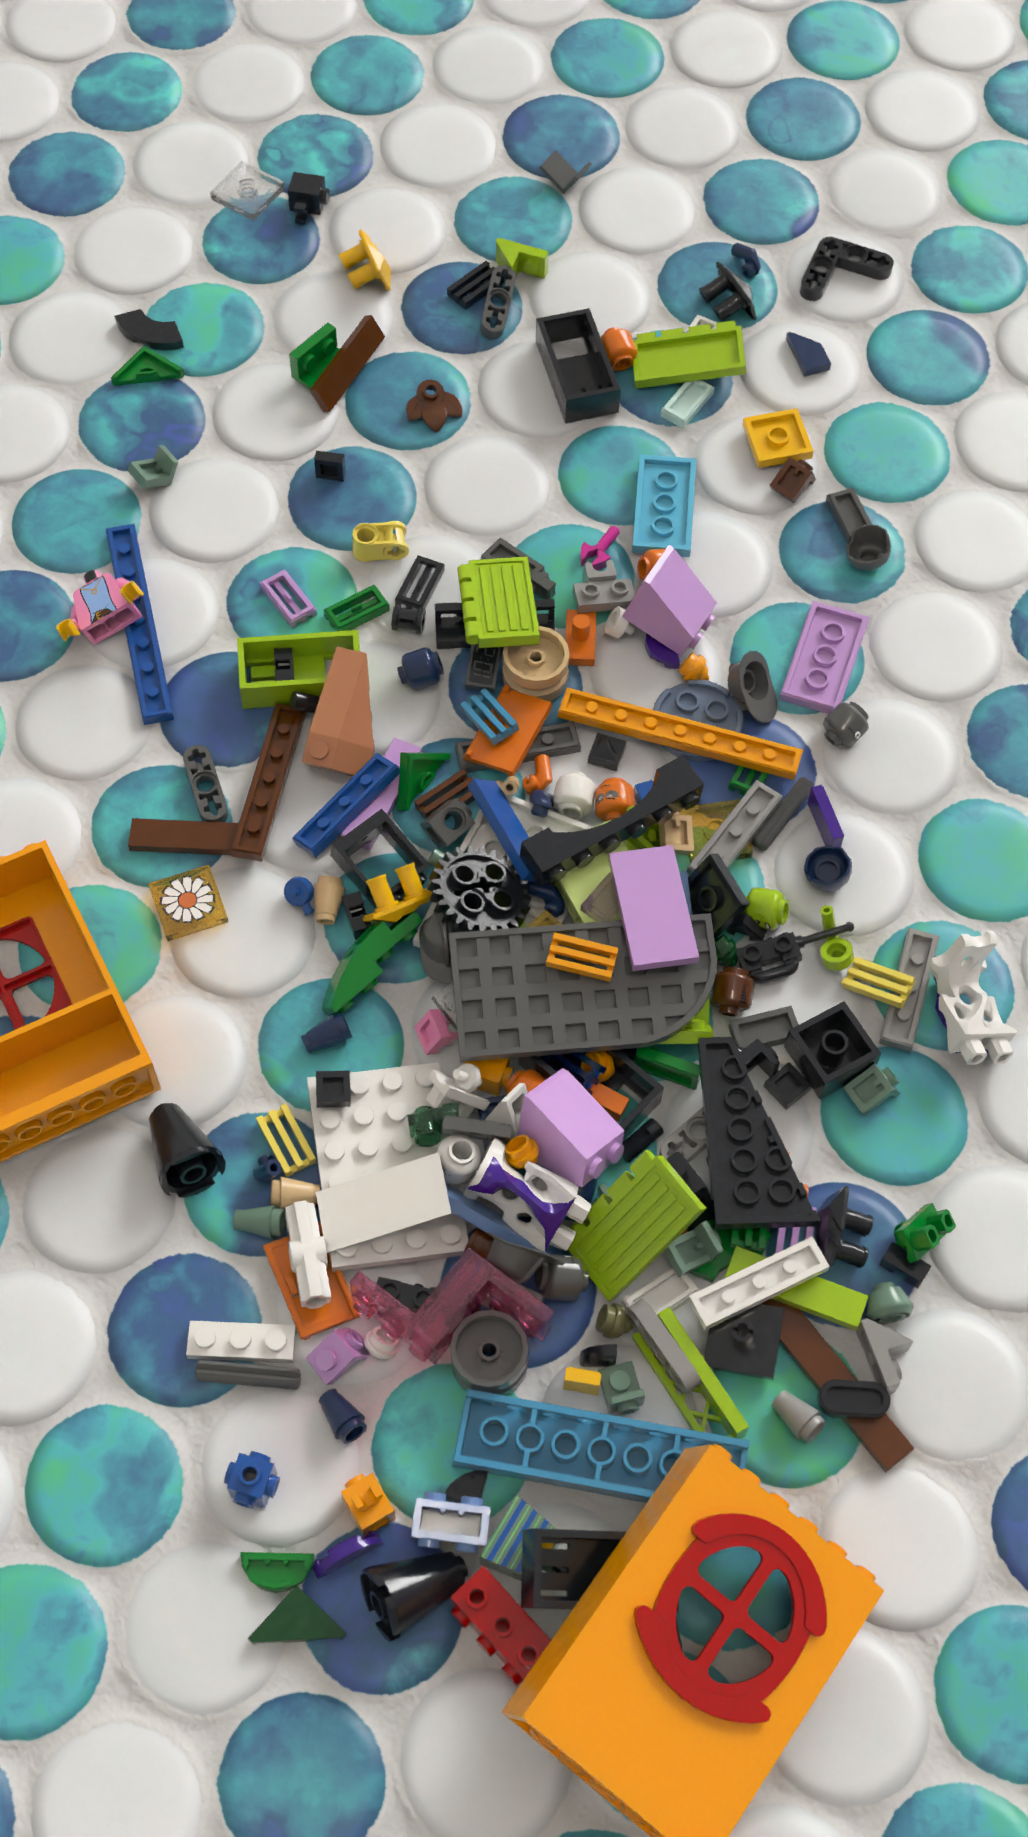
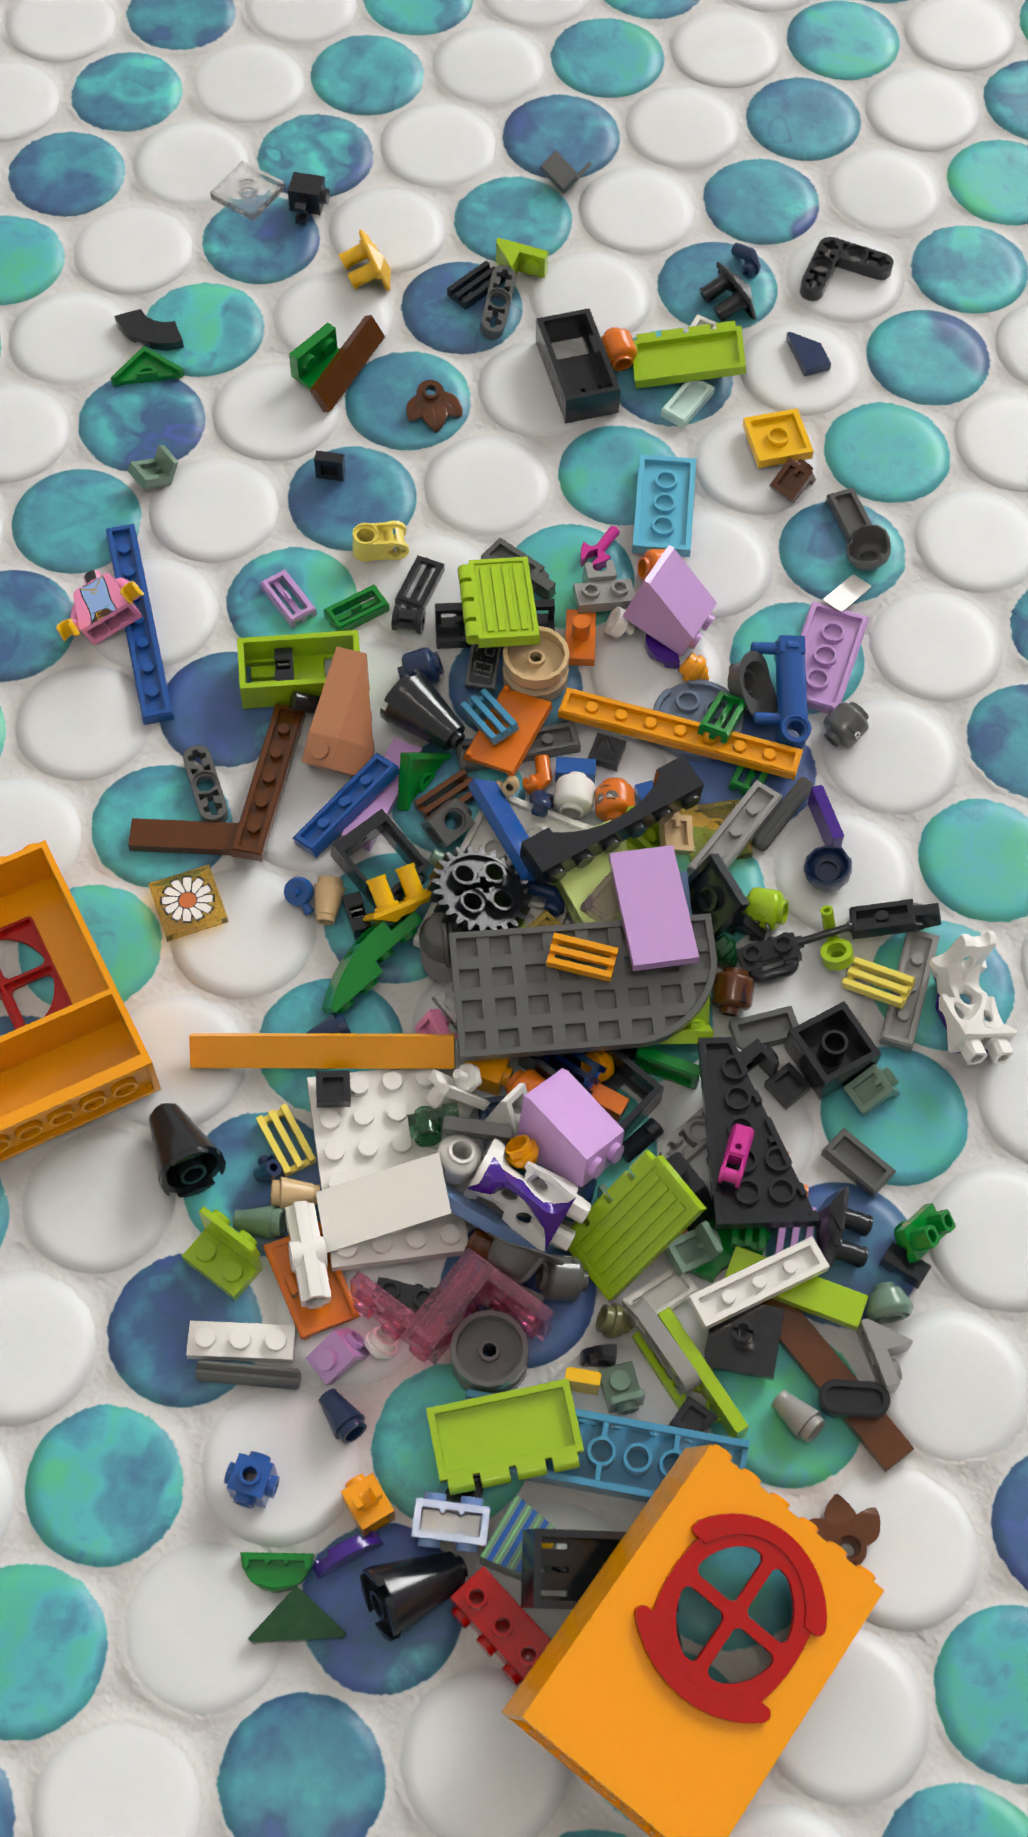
none -> lime bracket [182,1206,263,1301]
none -> light orange tile [189,1033,456,1069]
none -> black cone [380,669,465,751]
none -> lime hinge [426,1378,584,1495]
none -> blue piece [555,756,596,784]
none -> black tile [668,1396,718,1432]
none -> green tile [697,691,747,744]
none -> dark pink bar [717,1124,755,1189]
none -> blue piece [750,635,812,749]
none -> reddish brown plate [809,1494,880,1566]
none -> dark grey tile [821,1128,896,1198]
none -> white sticker [823,575,871,612]
none -> black hinge [849,899,941,940]

